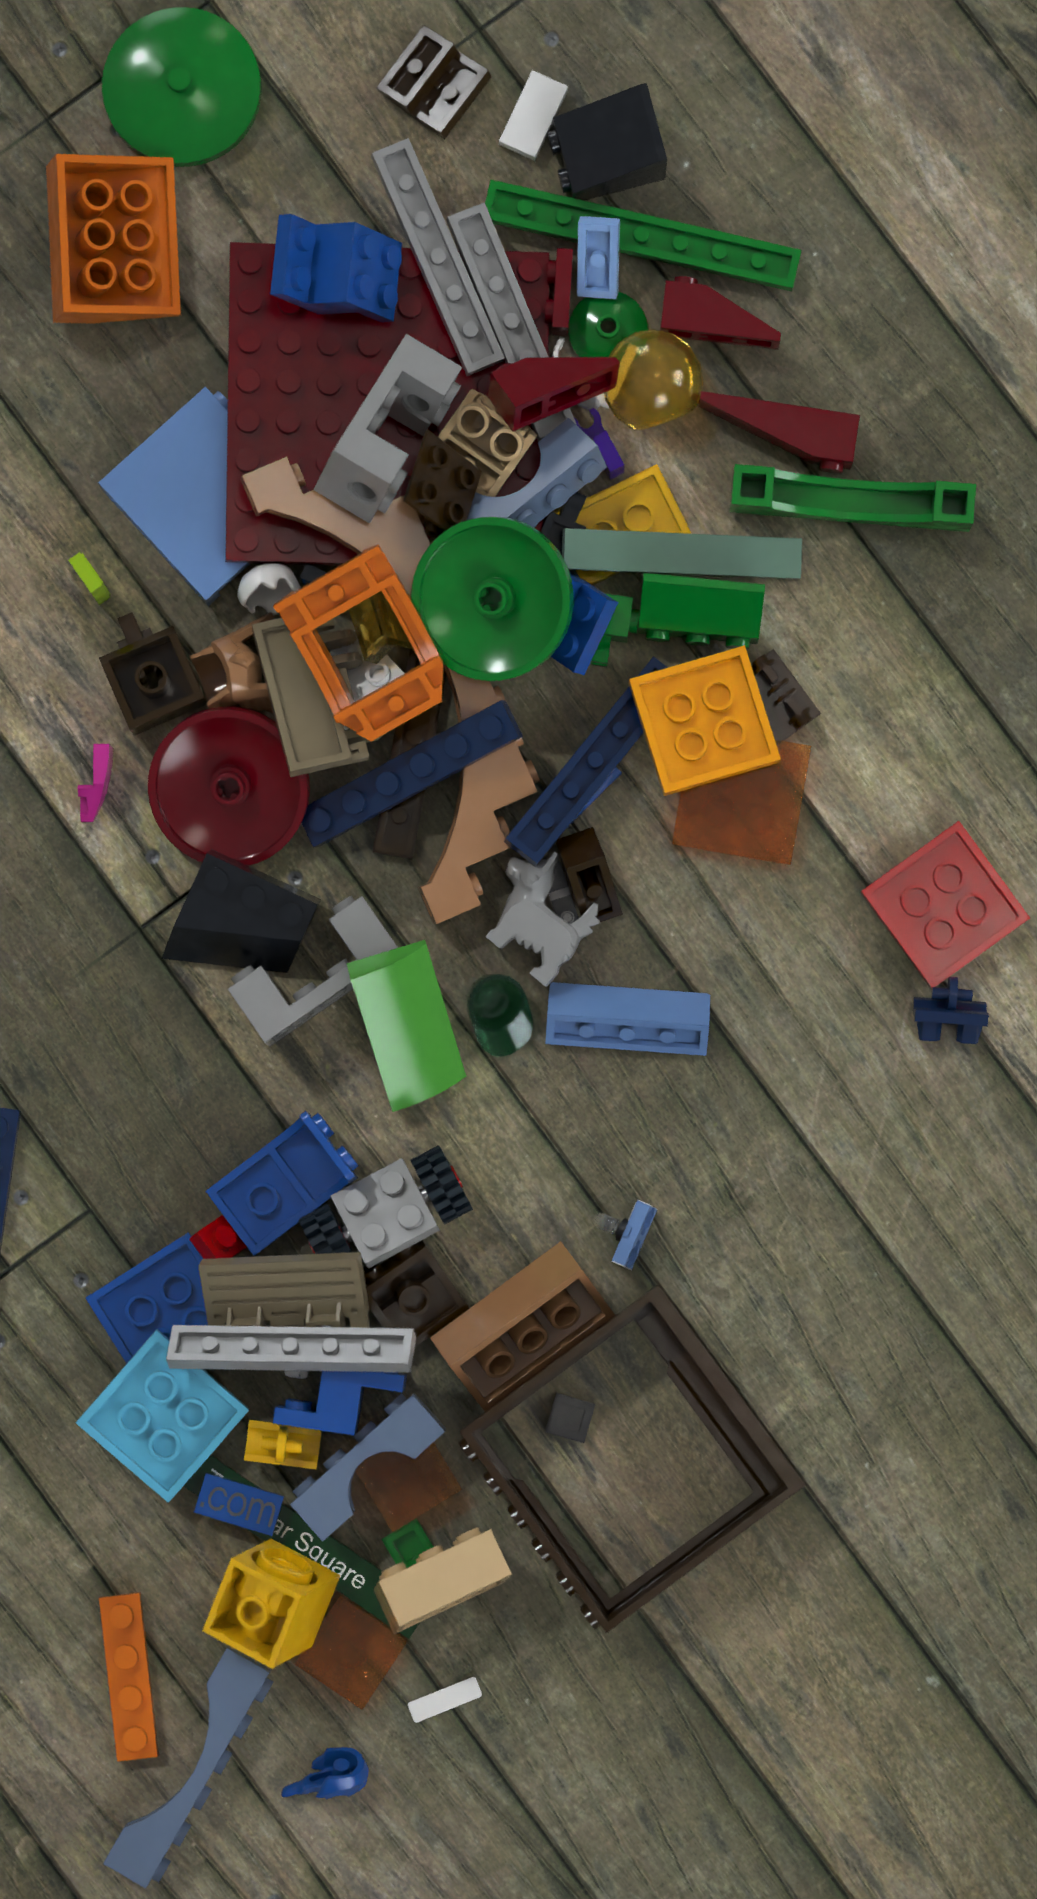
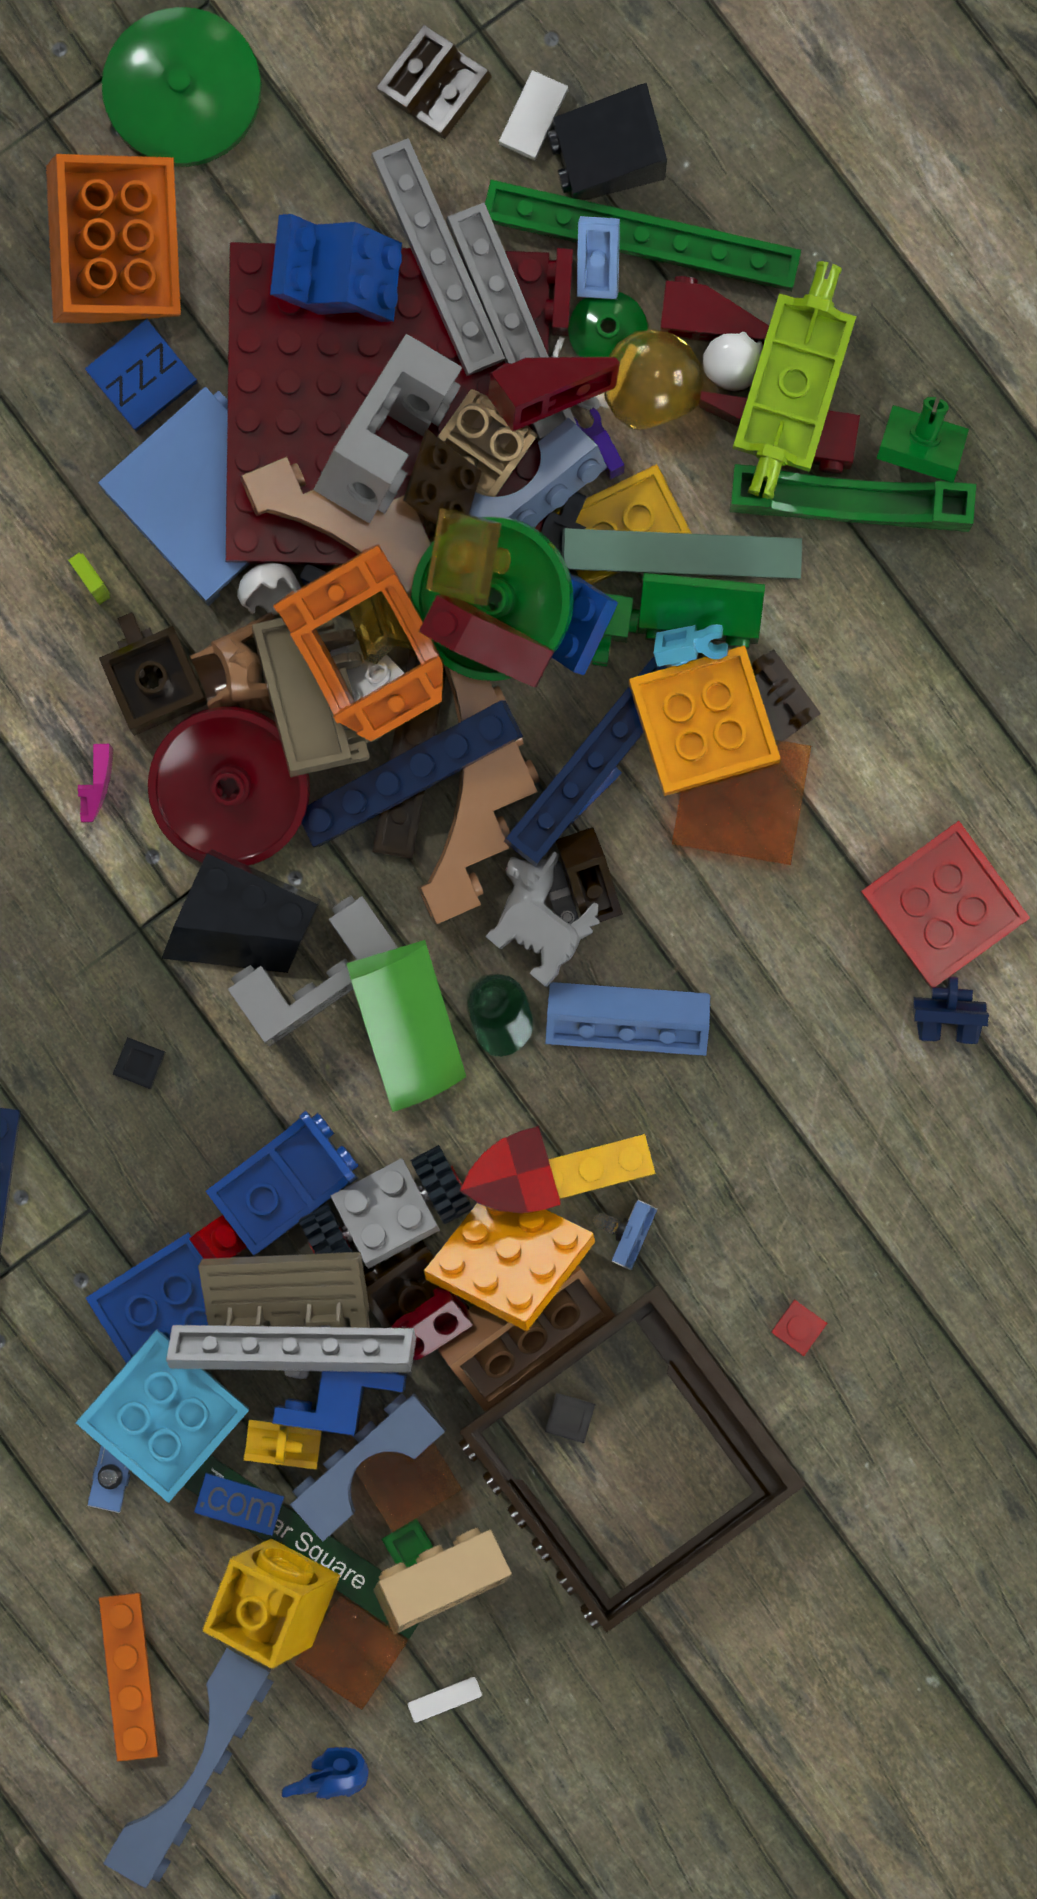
none -> blue tile [85,319,198,432]
none -> medium blue piece [87,1445,130,1513]
none -> black tile [113,1037,166,1089]
none -> dark red leg [391,1287,473,1361]
none -> dark red slope [418,593,555,688]
none -> light orange plate [424,1203,595,1331]
none -> clear yellow tile [426,508,511,605]
none -> shield [459,1126,561,1213]
none -> yellow arch [548,1134,655,1199]
none -> medium azure plate [653,624,728,667]
none -> white hair [703,332,763,391]
none -> lime plate [732,261,856,499]
none -> red plate [771,1299,828,1356]
none -> green tile [876,397,969,483]

